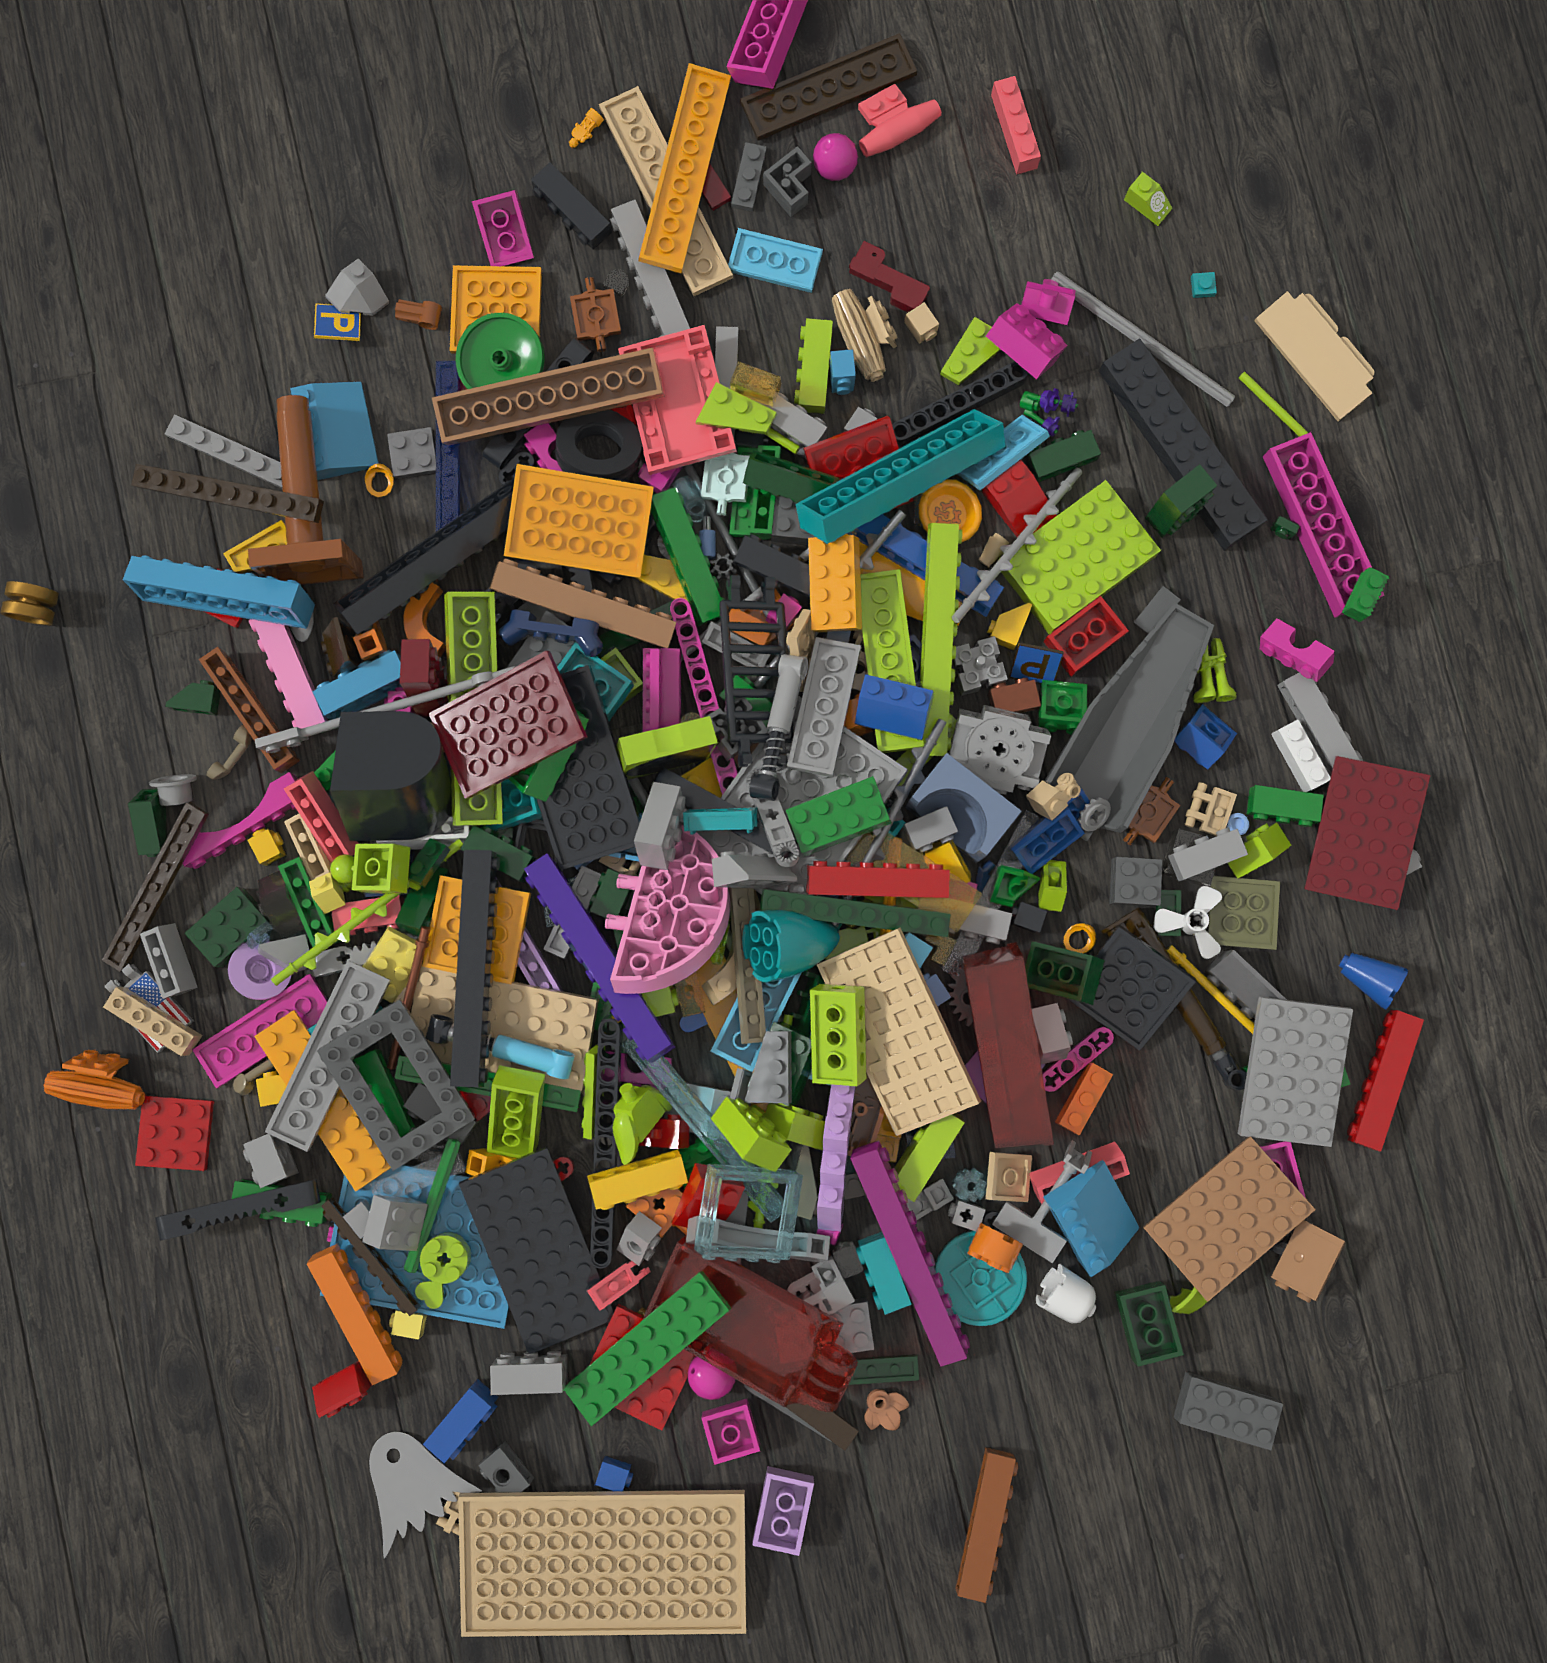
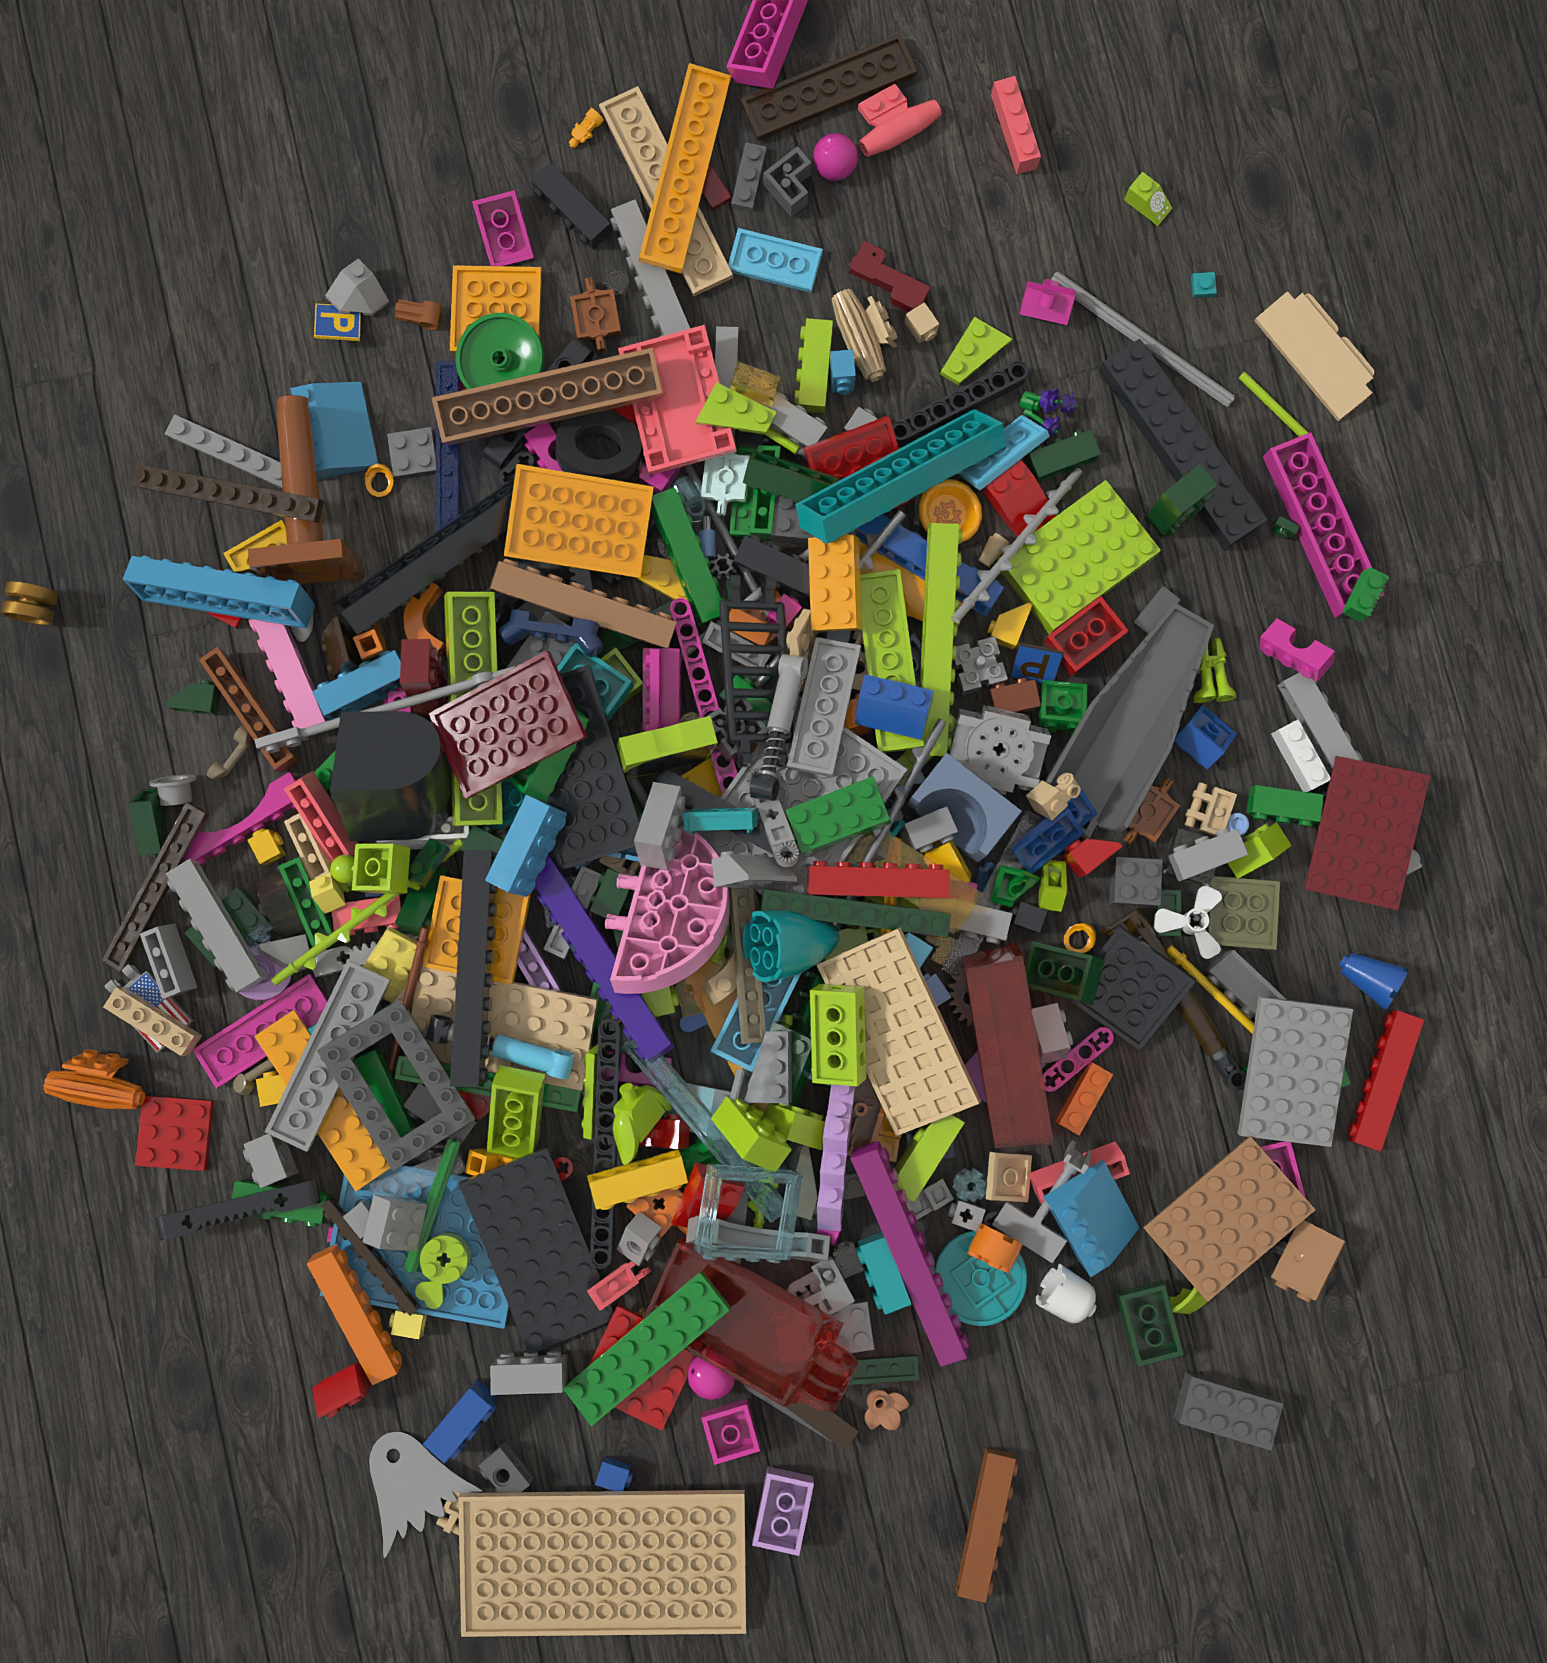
dark pink brick [986,303,1068,379] -> none
light grey gear [1078,797,1111,831] -> none
none -> light grey brick [166,859,267,993]
none -> dark azure brick [485,795,567,897]
none -> red slope [1062,839,1122,878]

